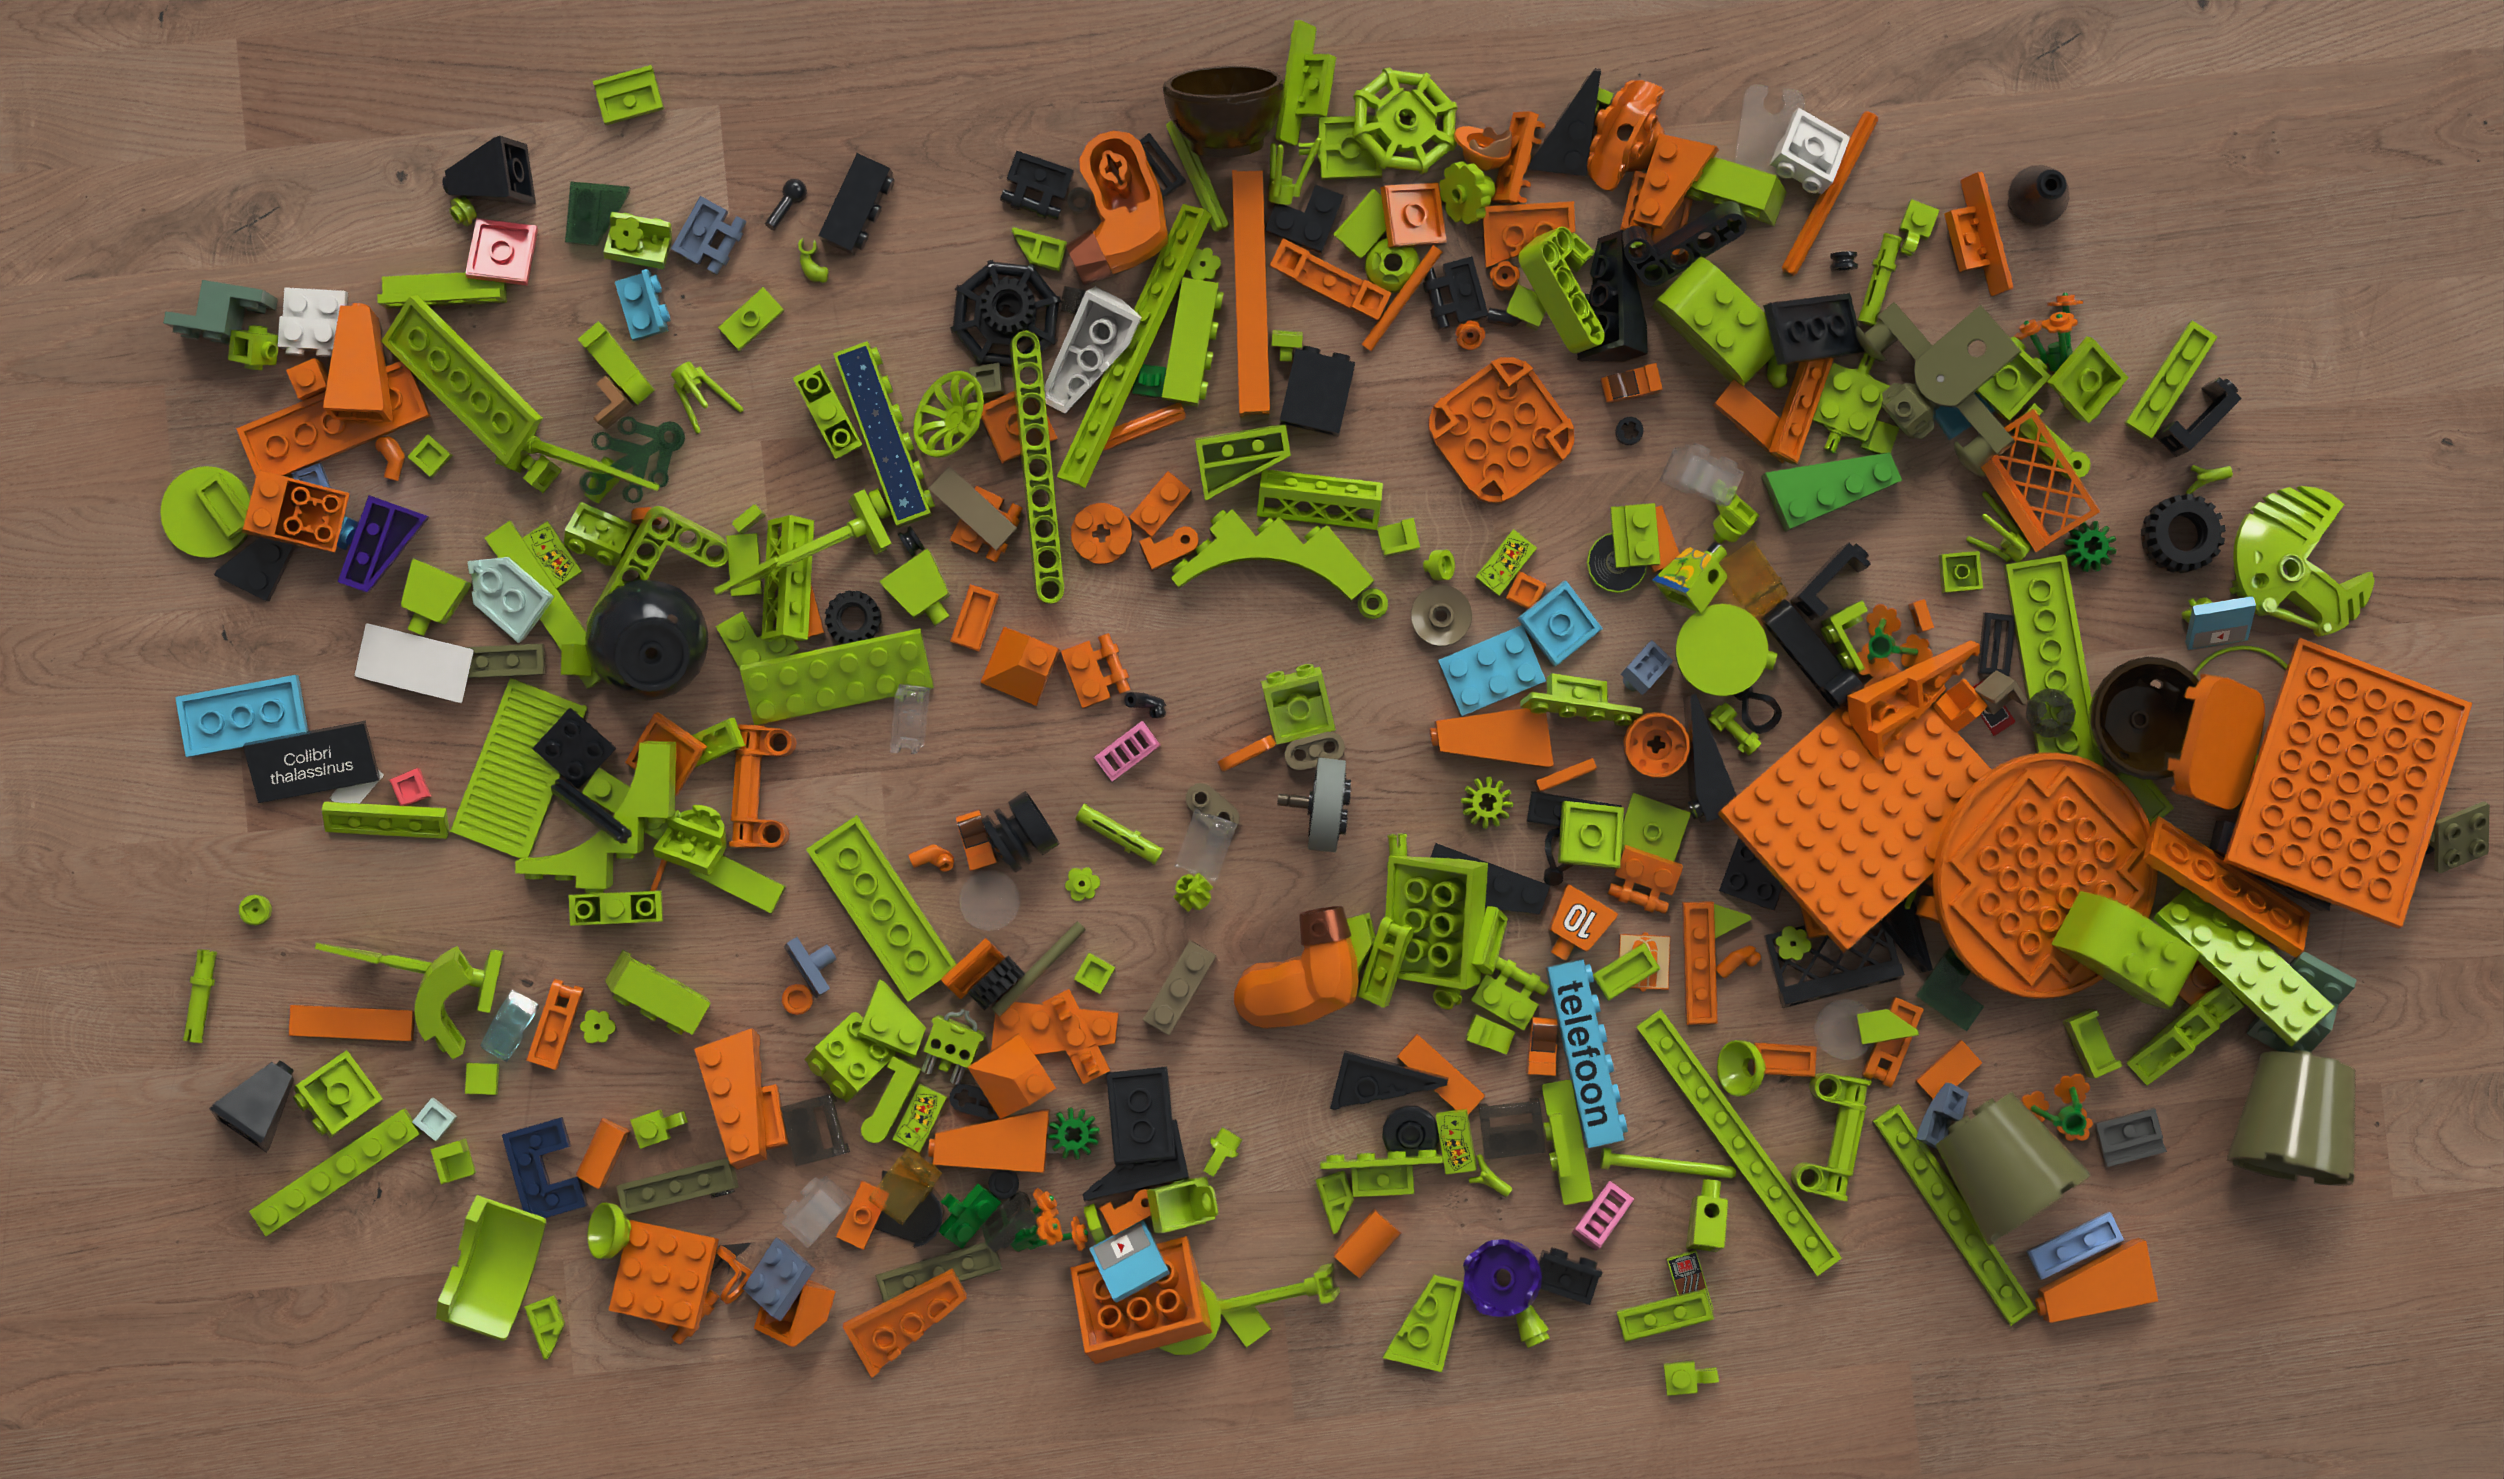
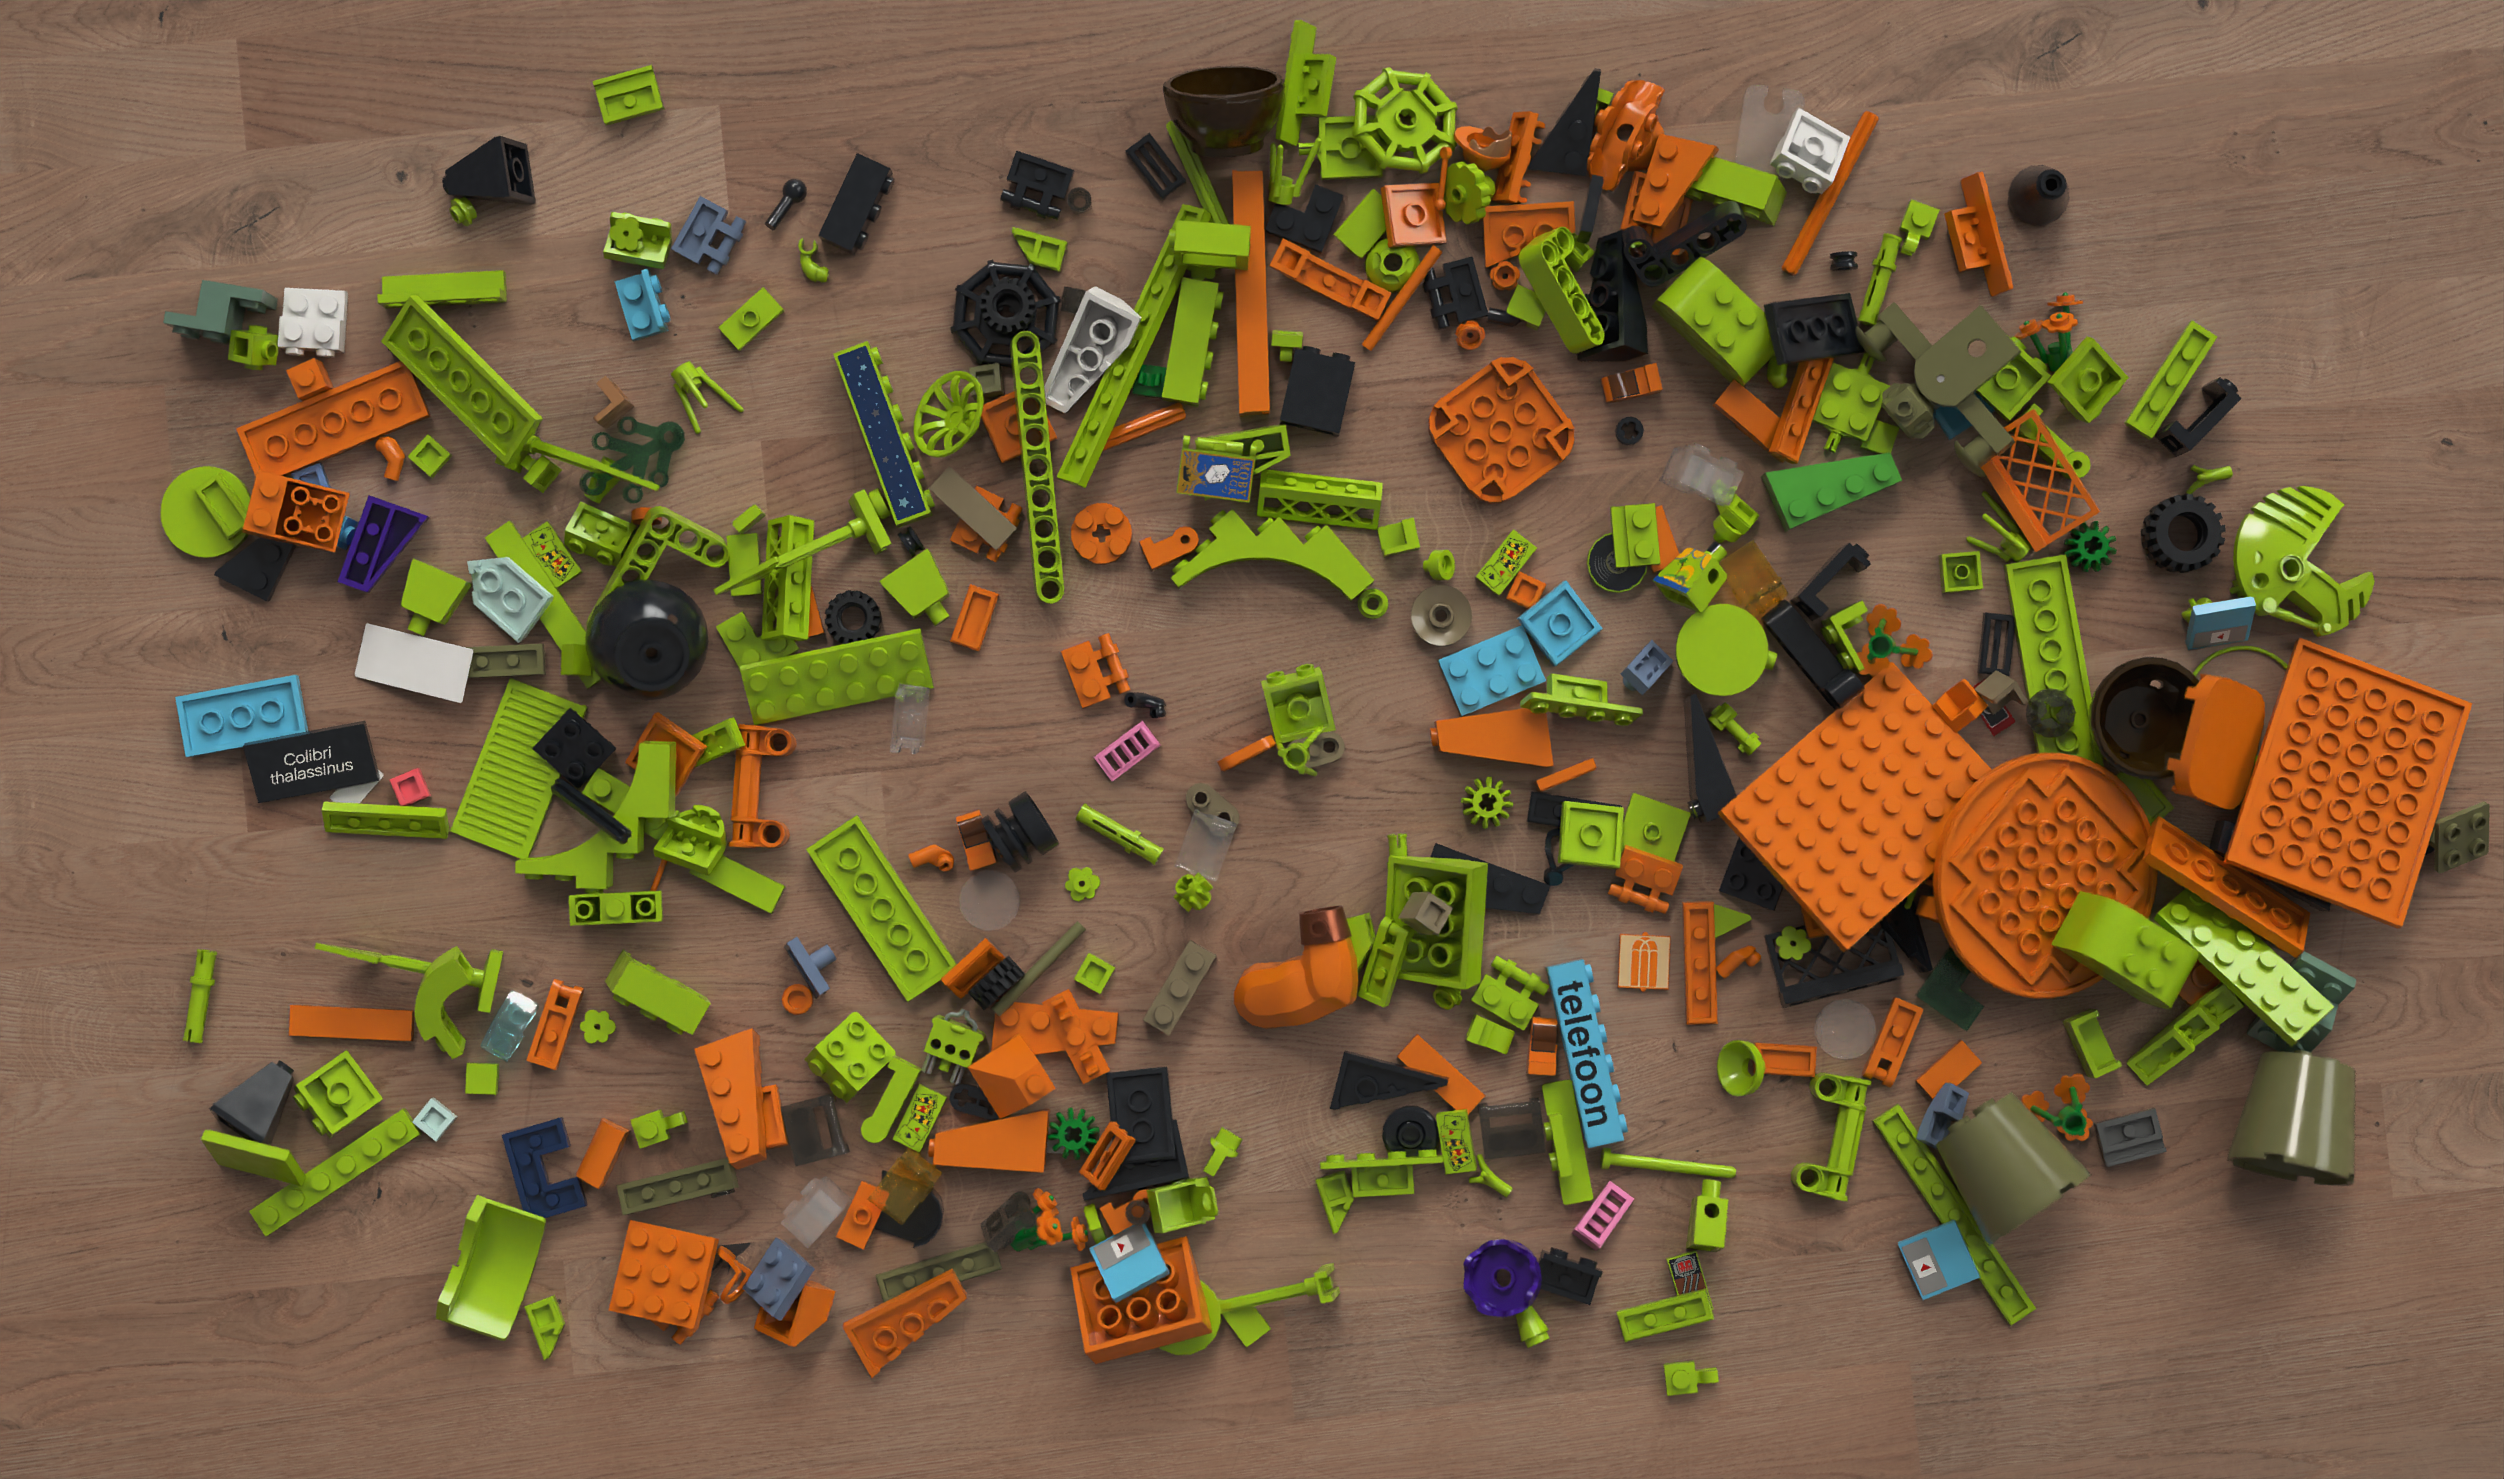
lime tile [239,895,272,925] -> none
orange slope [323,303,393,422] -> none
lime panel [430,1138,476,1185] -> none
tile [465,218,538,286] -> none
clear green wing [565,181,631,246] -> none
lime leg [578,321,655,405] -> none
lime piece [587,1203,631,1259] -> none
lime slope [793,364,863,459] -> none
lime wing [857,979,926,1058] -> none
green plate [939,1184,1002,1249] -> none
orange slope [980,627,1060,706] -> none
black plate [988,1169,1019,1199] -> none
orange piece [1065,130,1169,285] -> none
orange plate [1129,471,1191,538] -> none
light grey wheel [1277,758,1351,852] -> none
orange brick [1334,1208,1401,1279] -> none
lime wing [1382,1274,1464,1372] -> none
lime tile [1472,906,1508,975] -> none
orange torso [1548,884,1618,961] -> none
lime tile [1593,943,1660,1001] -> none
orange wheel [1623,712,1690,777] -> none
lime plate [1635,1009,1842,1276] -> none
black piece [1734,686,1782,734] -> none
orange wedge [1847,640,1980,758] -> none
lime tile [1857,1009,1919,1045] -> none
orange tile [1908,599,1934,633] -> none
light blue tile [2026,1212,2124,1280] -> none
orange slope [2035,1238,2158,1323] -> none
none -> lime tile [201,1129,306,1186]
none -> orange tile [1079,1122,1136,1190]
none -> clear smoke hose [1125,1199,1150,1225]
none -> lime window [1168,220,1251,270]
none -> piece [1176,435,1257,503]
none -> lime plant [1276,725,1324,776]
none -> dark tan panel [1398,892,1453,935]
none -> orange hinge [1434,147,1452,211]
none -> black tile [1577,175,1604,244]
none -> medium azure tile [1898,1219,1980,1300]

